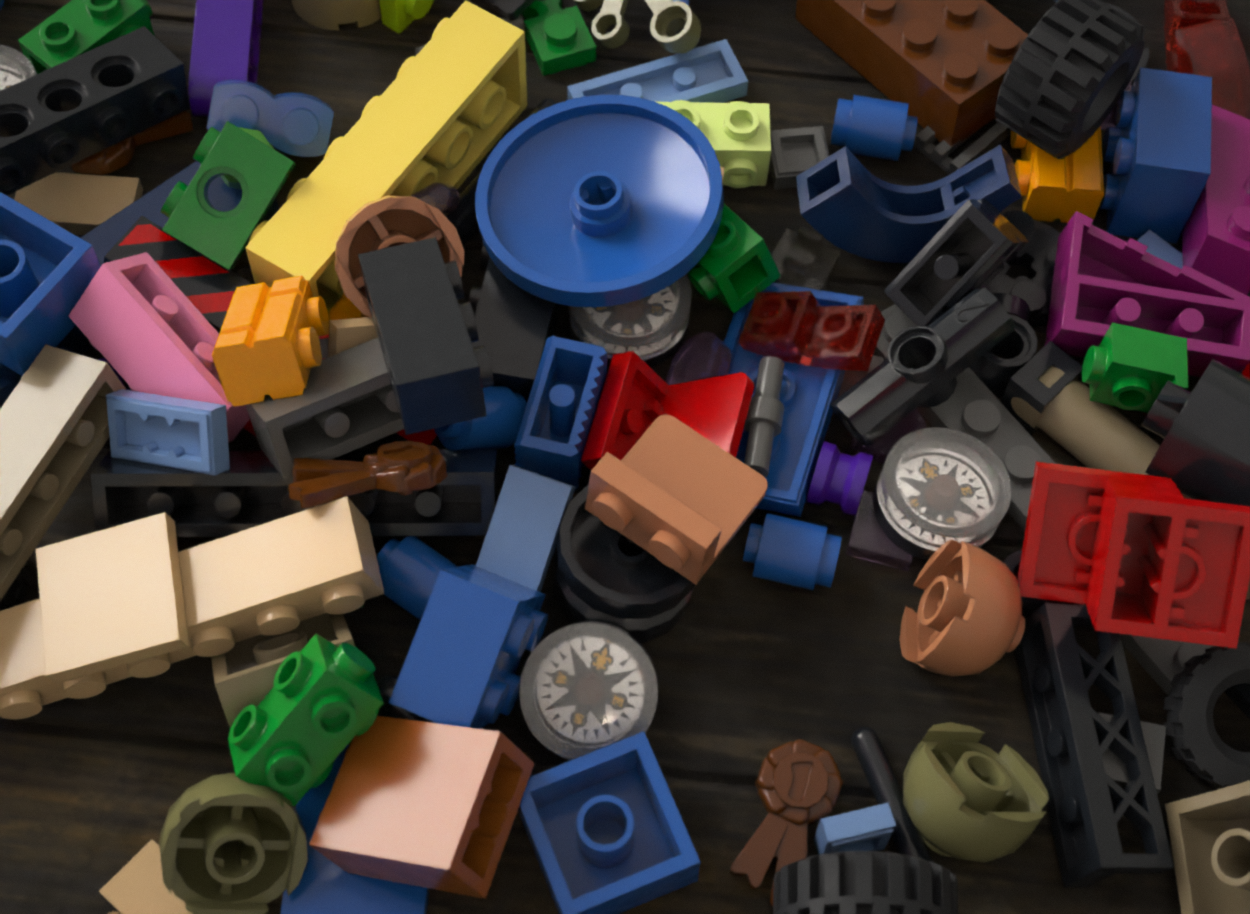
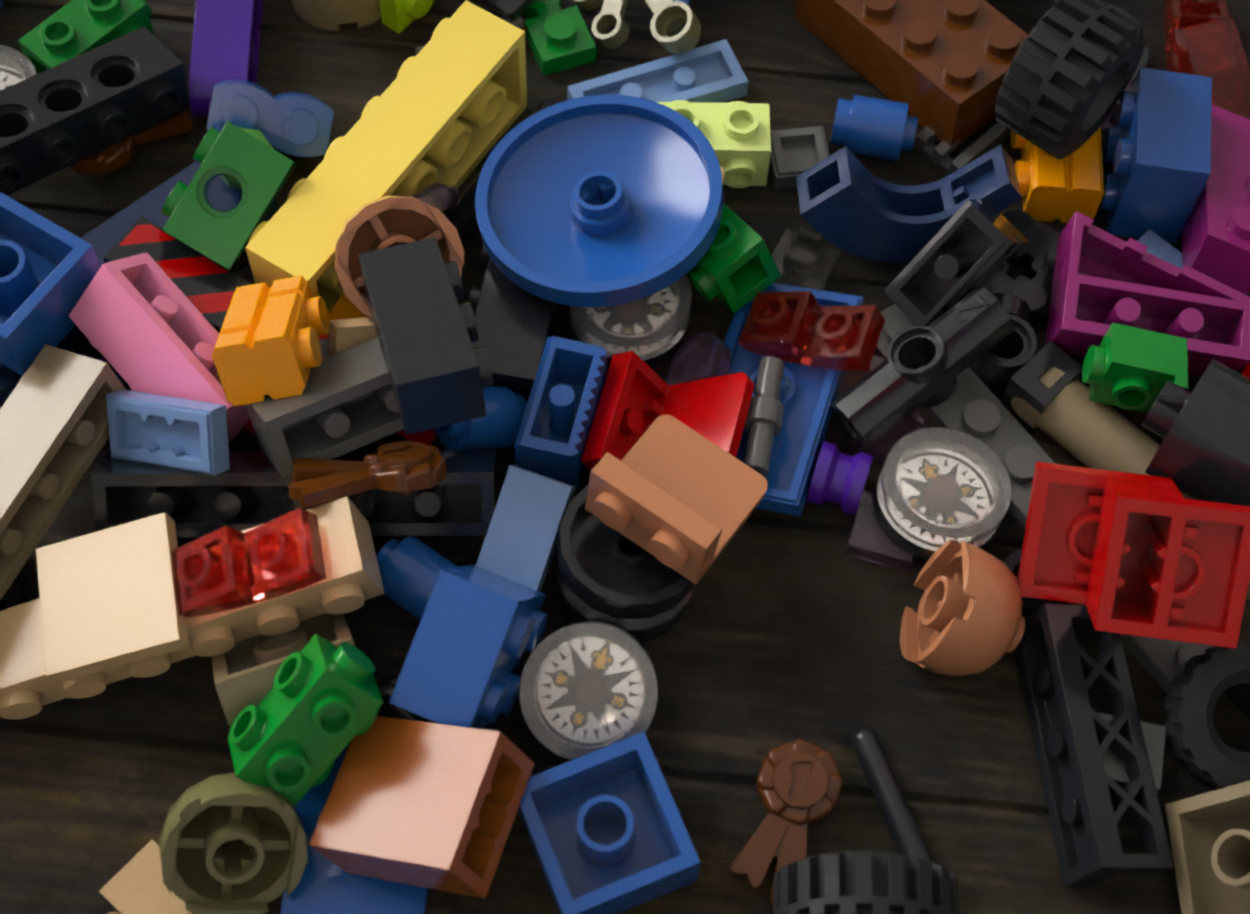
tan tile [14,172,143,235] -> none
blue brick [743,513,842,590] -> none
medium blue tile [813,802,896,855] -> none
olive cylinder [903,722,1049,862] -> none
none -> clear red slope [172,508,326,618]

